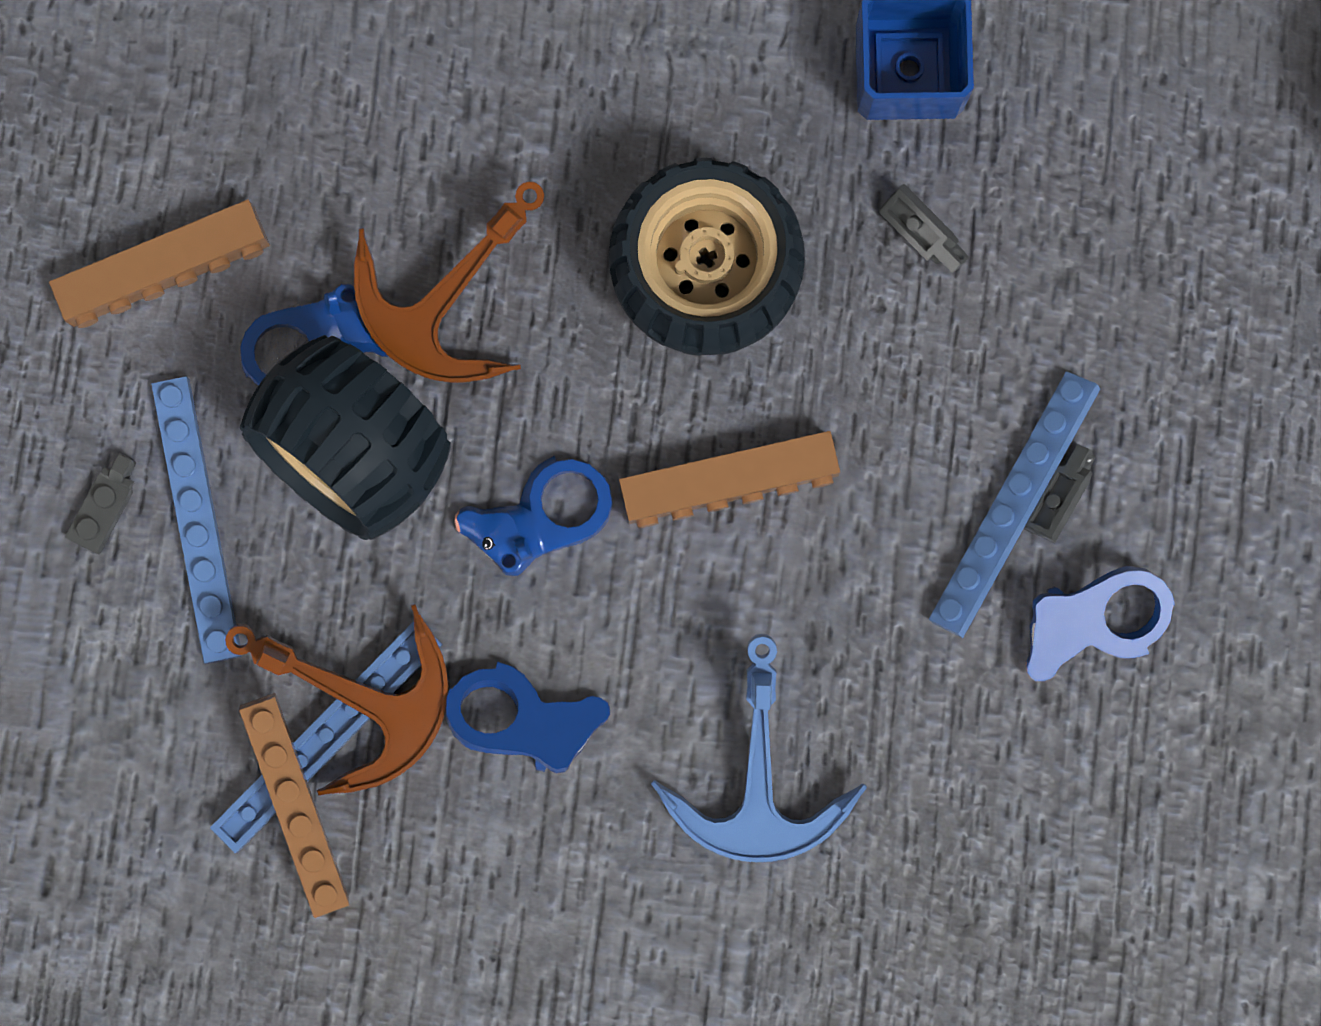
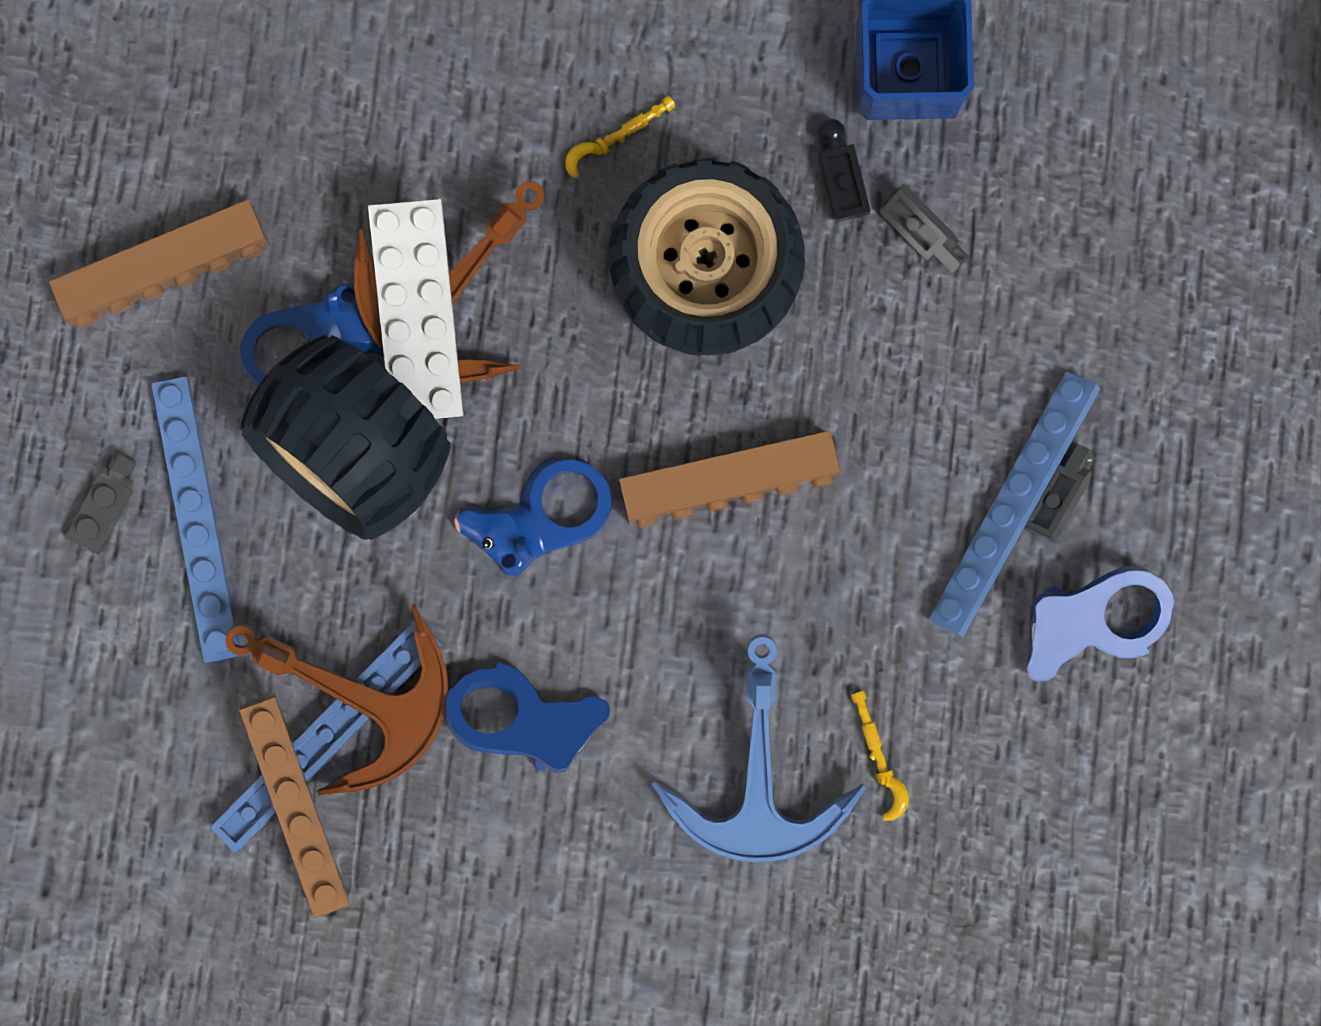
none -> white plate [368,199,464,419]
none -> yellow piece [565,95,676,178]
none -> black plate [818,119,871,223]
none -> yellow piece [851,691,909,821]

